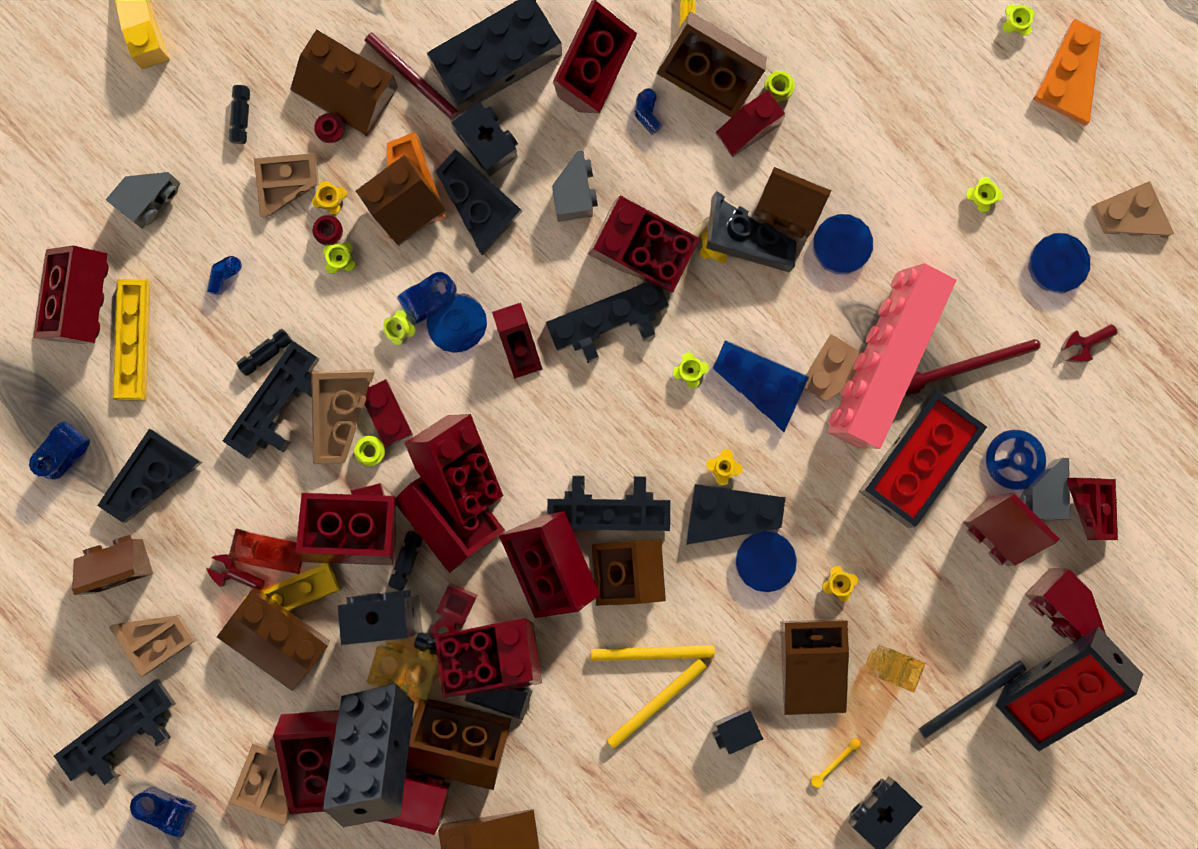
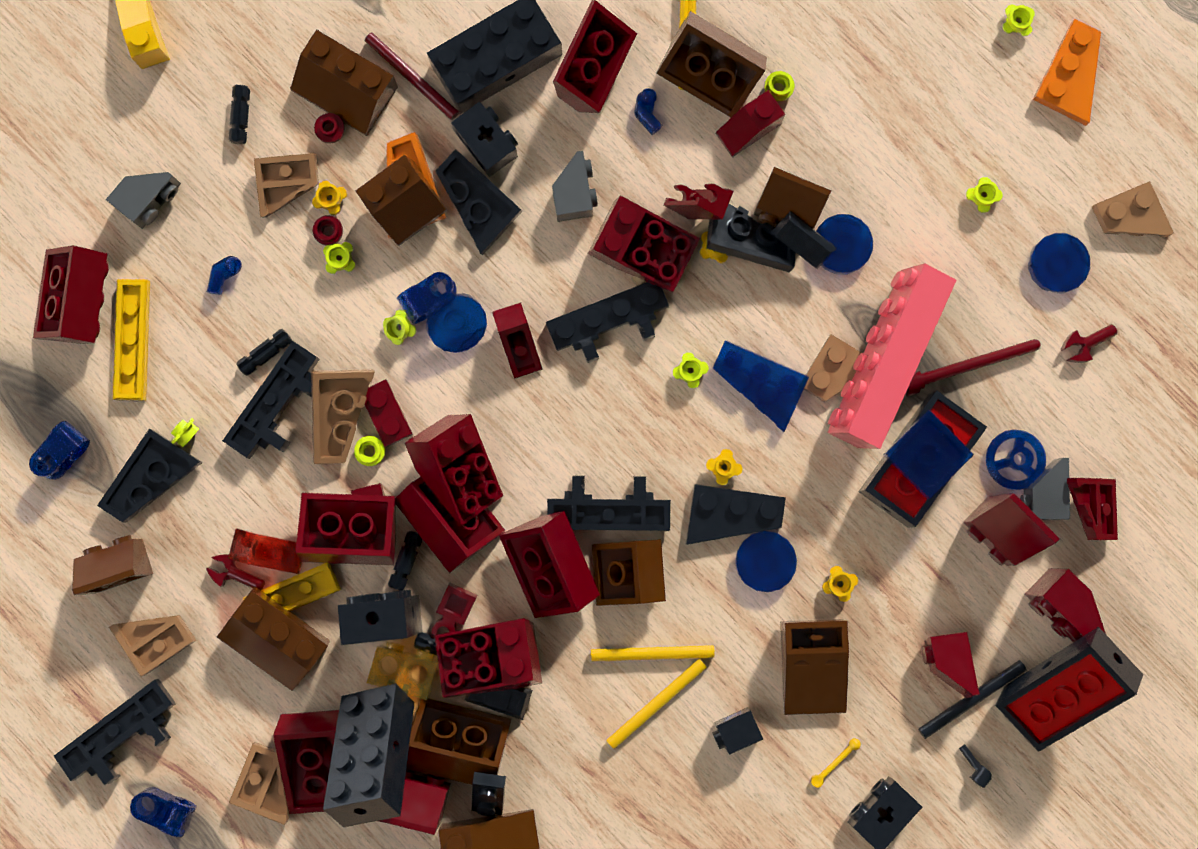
clear yellow brick [866,645,926,693] -> none
none -> neon yellow plate [171,418,199,447]
none -> black plate [471,772,506,816]
none -> dark red hinge [663,183,734,220]
none -> black tile [771,211,837,269]
none -> clear blue plate [883,410,974,499]
none -> dark red slope [922,632,979,698]
none -> black hand [959,744,992,788]

